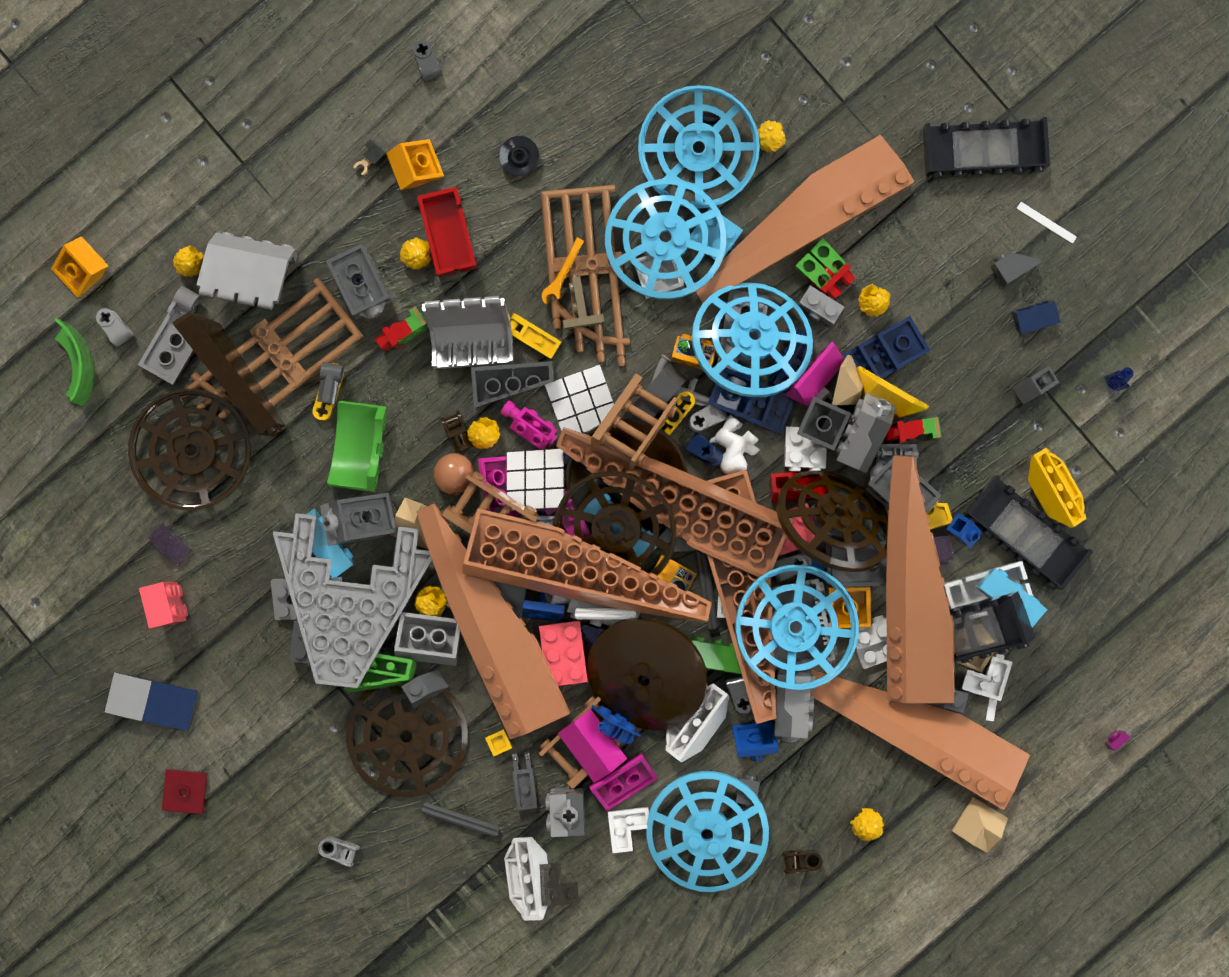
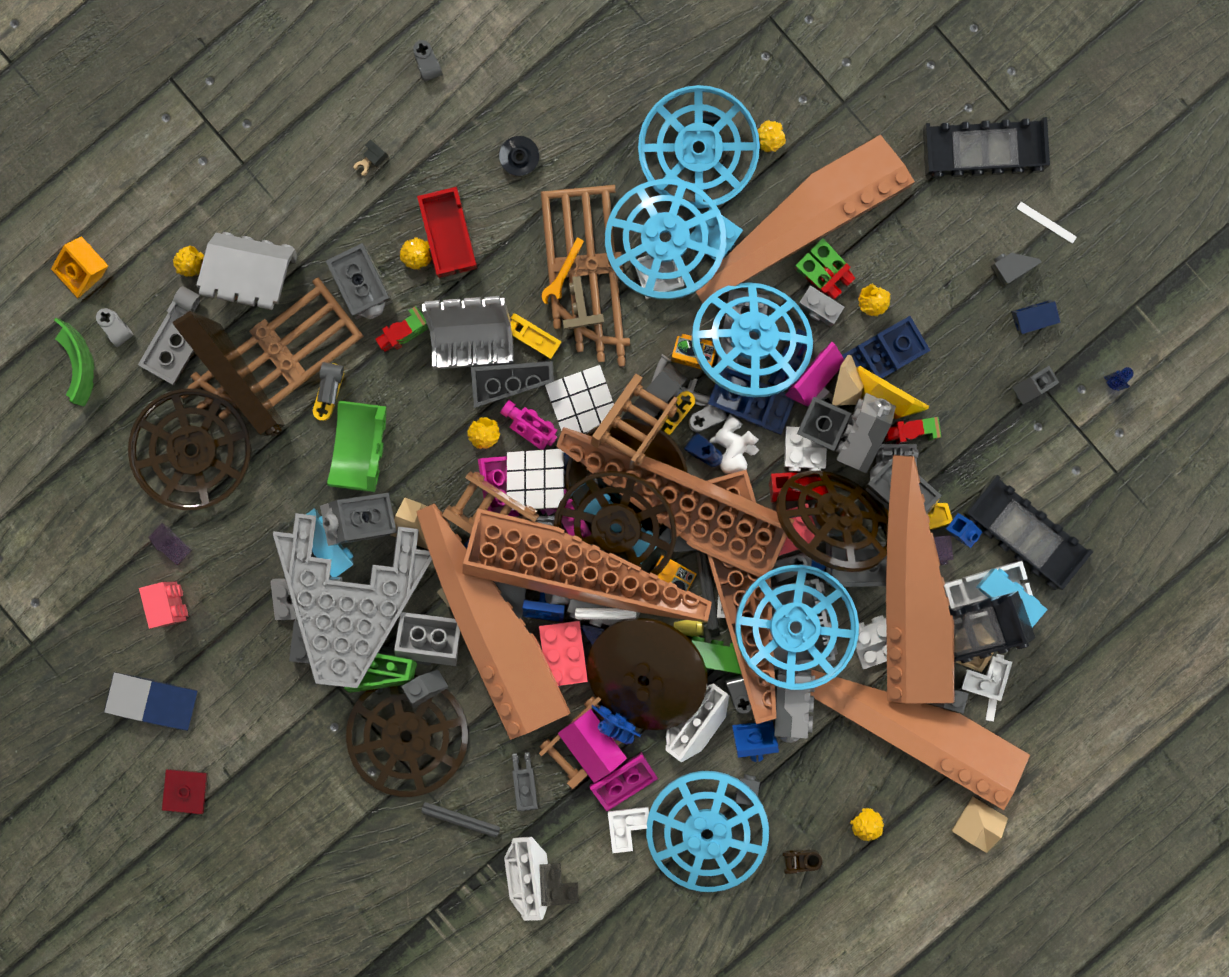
light grey piece [318,836,360,867] -> none
light orange slope [386,139,444,190] -> none
yellow piece [414,586,447,617] -> none
nougat piece [433,453,475,495] -> none
dark brown connector [440,410,473,453] -> none
yellow plate [485,729,513,756] -> none
piece [546,787,585,837] -> none
light orange slope [827,584,871,628] -> none
yellow wedge [1028,448,1086,528] -> none
magenta plate [1105,730,1130,751] -> none
none -> light yellow cone [674,620,704,637]

